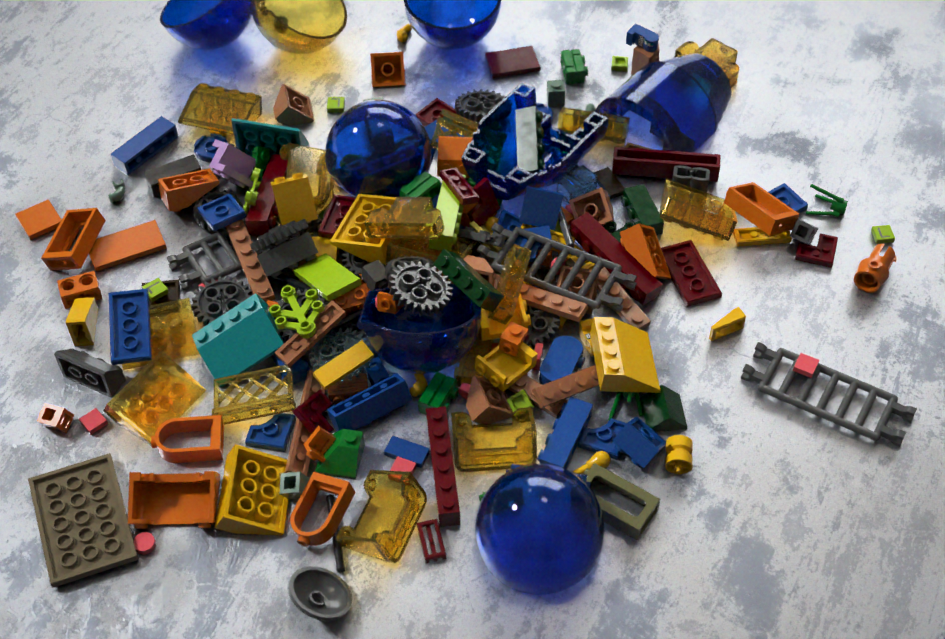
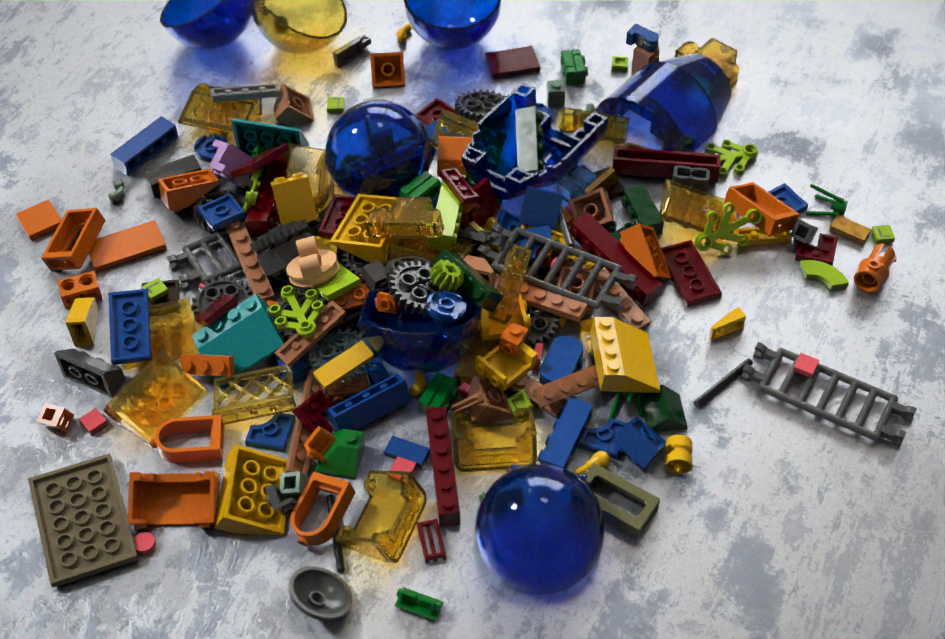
none -> orange plate [180,354,235,377]
none -> dark red tile [194,295,239,326]
none -> light grey tile [210,83,281,102]
none -> dark red tile [230,143,290,178]
none -> dark grey bracket [265,484,298,515]
none -> light nougat piece [286,236,339,288]
none -> dark grey hinge [332,35,372,68]
none -> green hinge [394,587,444,621]
none -> blue tile [426,290,467,322]
none -> lime gear [429,259,464,292]
none -> nougat axle [450,392,485,415]
none -> pearl gold tile [584,167,619,193]
none -> black bar [693,358,753,408]
none -> lime plant [695,202,762,255]
none -> lime plant [705,139,759,178]
none -> lime tile [800,260,849,290]
none -> pearl gold tile [829,215,872,245]

